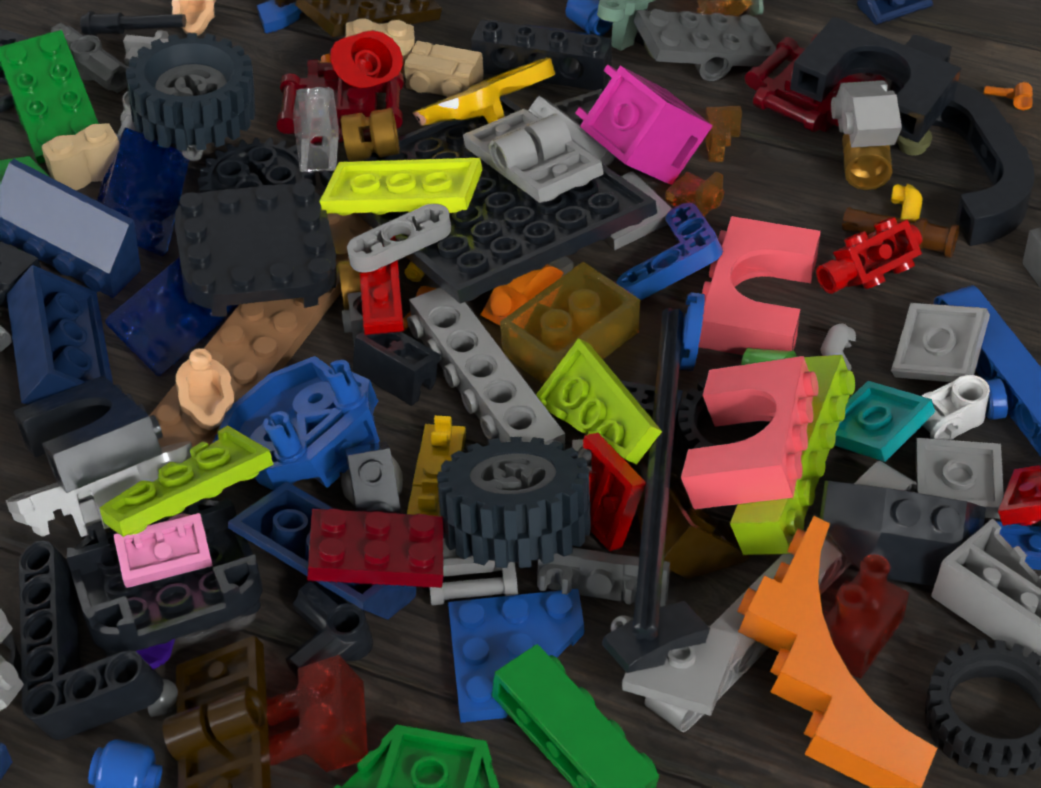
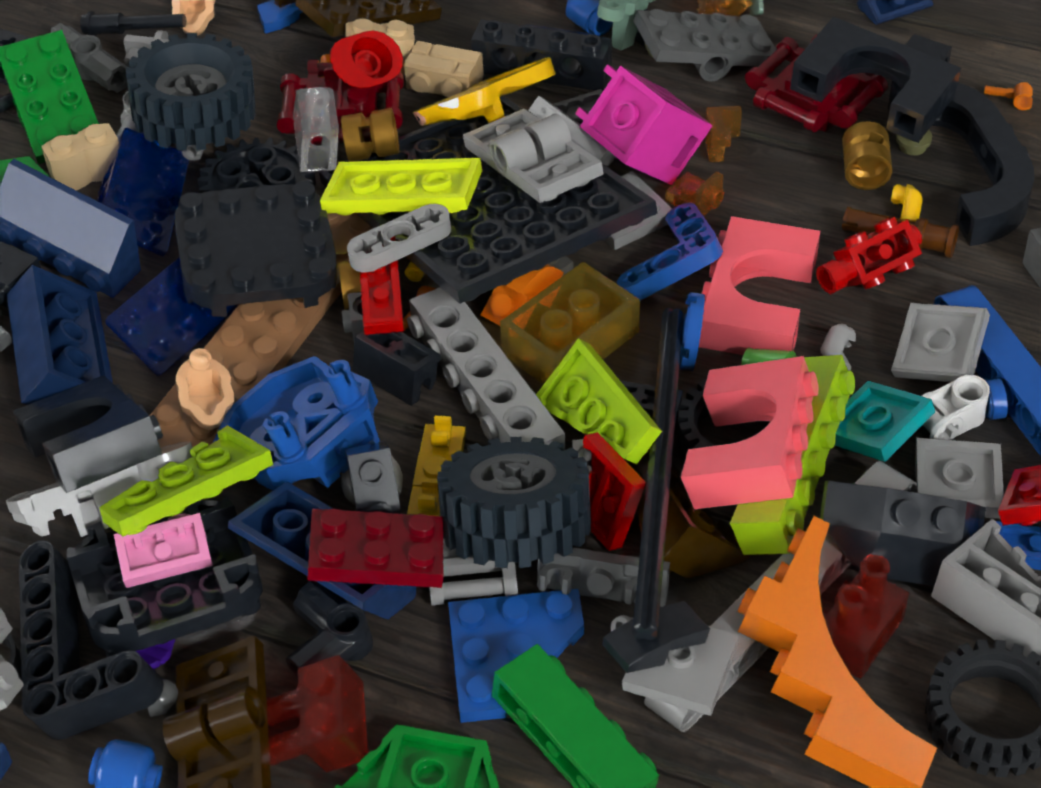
light grey brick [831,81,902,148] -> none

